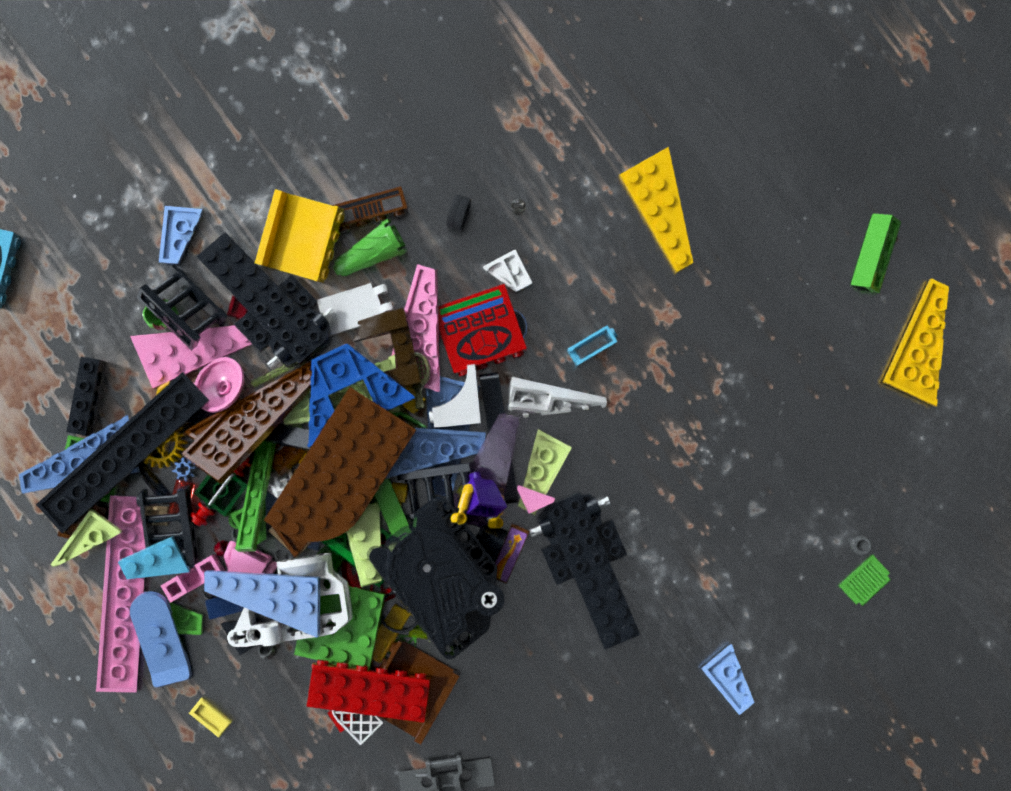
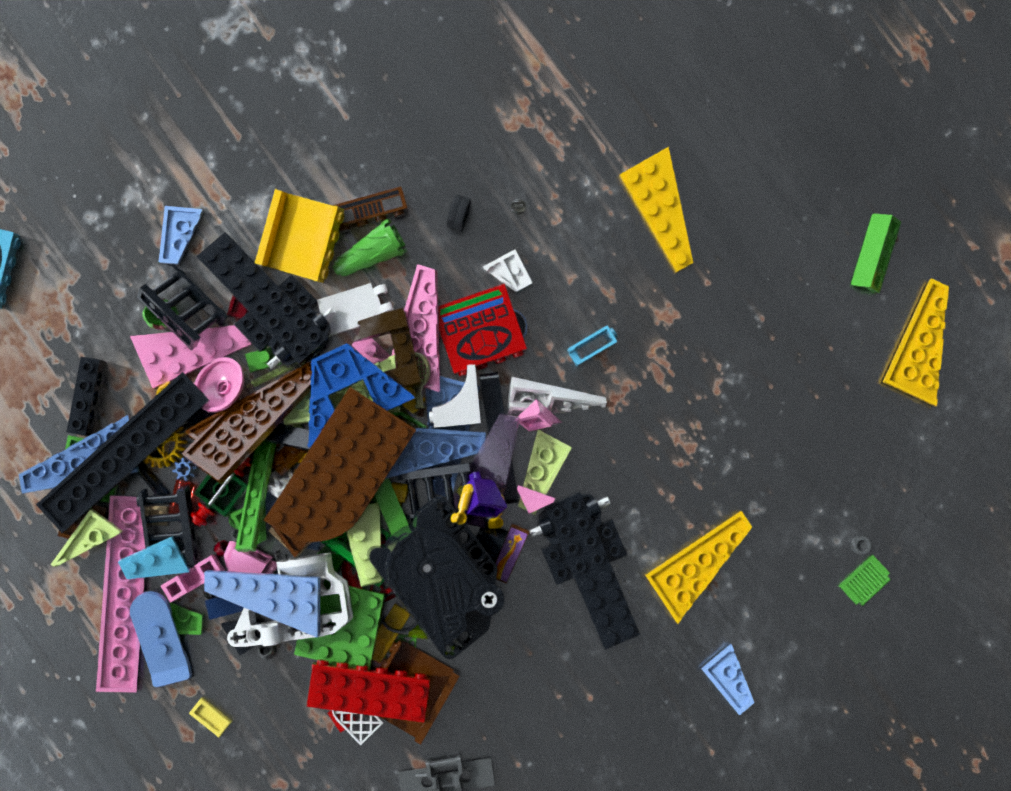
none -> bright green tile [245,347,282,373]
none -> bright pink tile [352,338,391,364]
none -> bright pink slope [516,399,562,431]
none -> yellow wing [645,511,752,624]

